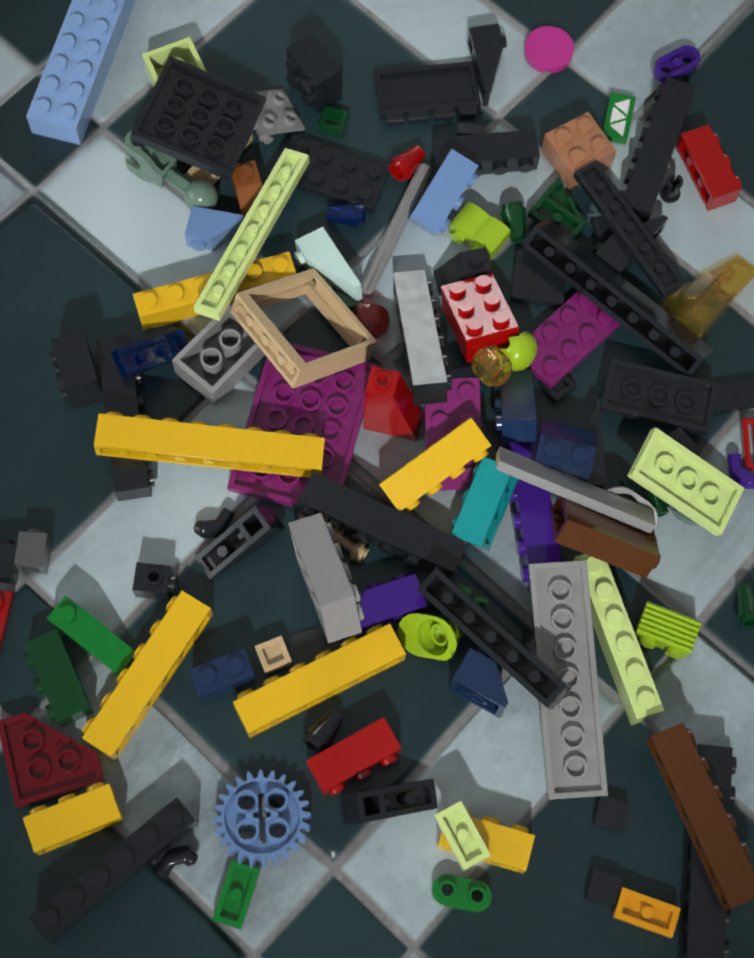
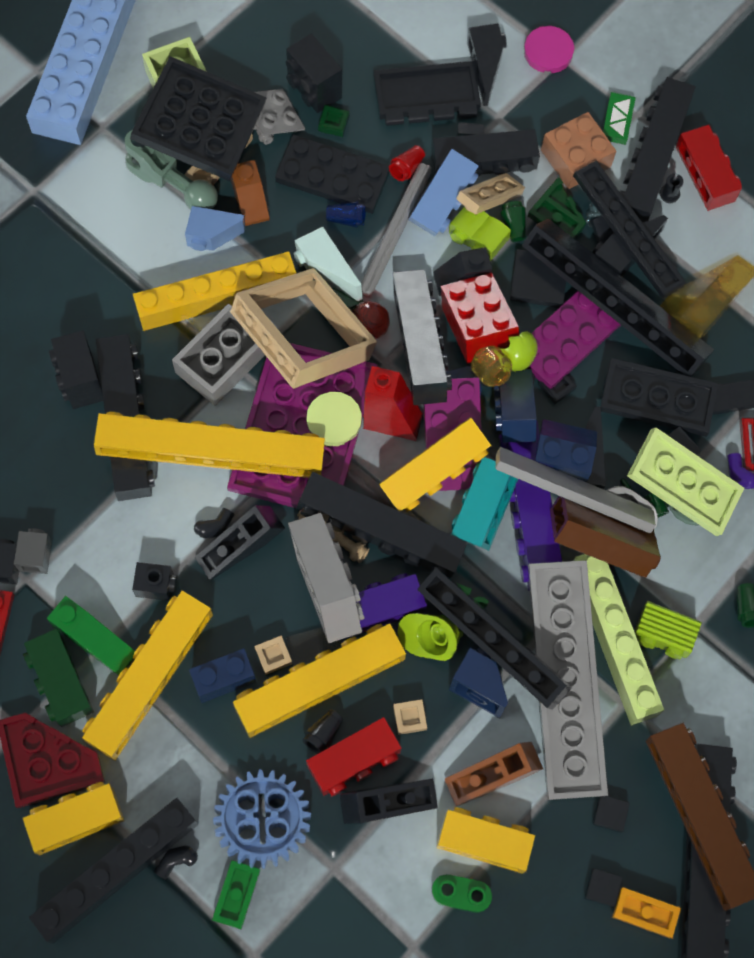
clear blue plate [111,329,188,378] -> none
yellowish green plate [193,148,310,321] -> none
yellowish green plate [434,801,491,871] -> none
dark purple plate [653,45,700,83] -> none
none -> yellowish green tile [307,392,362,446]
none -> tan plate [393,699,427,735]
none -> dark orange slope [445,742,543,806]
none -> tan plate [456,173,525,215]

